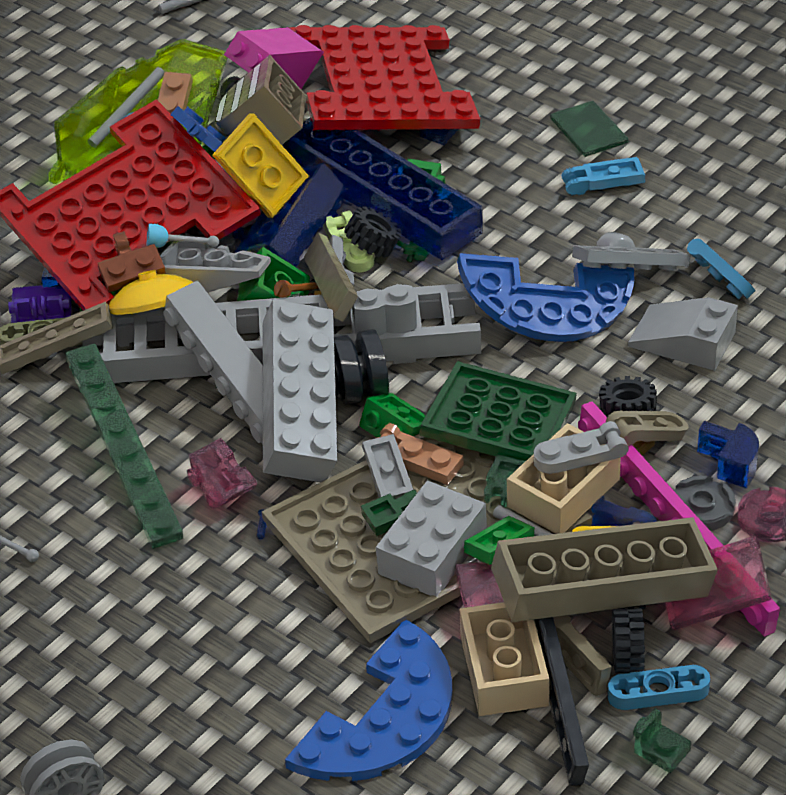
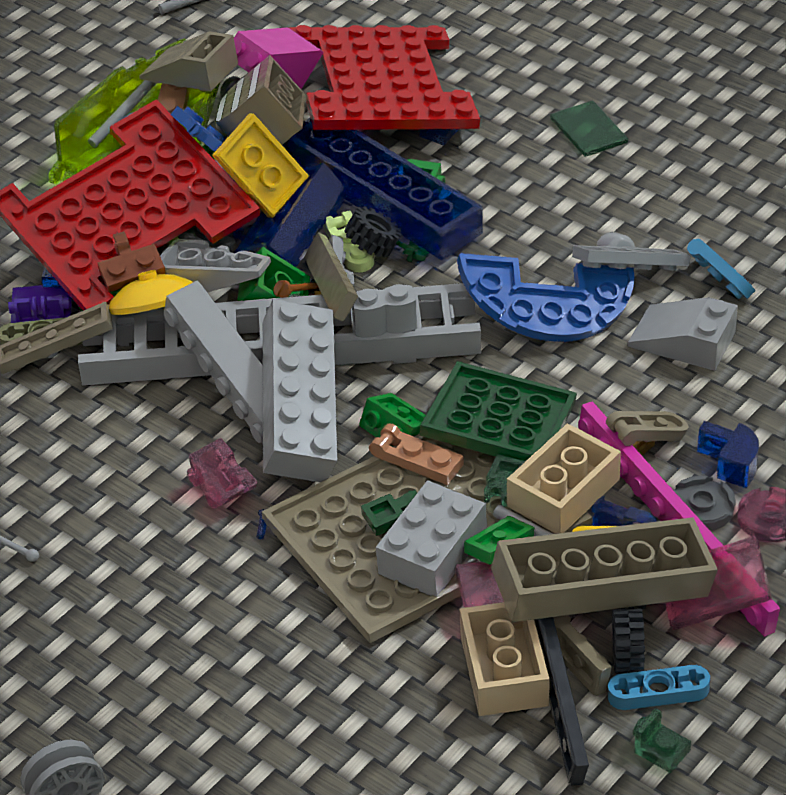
clear green plate [65,343,184,549] -> none
hinge [146,224,219,248] -> none
blue plate [285,620,452,781] -> none
black wheel [334,329,389,405] -> none
light grey hinge [362,434,413,499] -> none
light grey plate [534,421,629,474] -> none
dark azure hinge [561,157,645,196] -> none
black tyre [599,376,657,417] -> none
none -> dark tan slope [139,31,238,92]

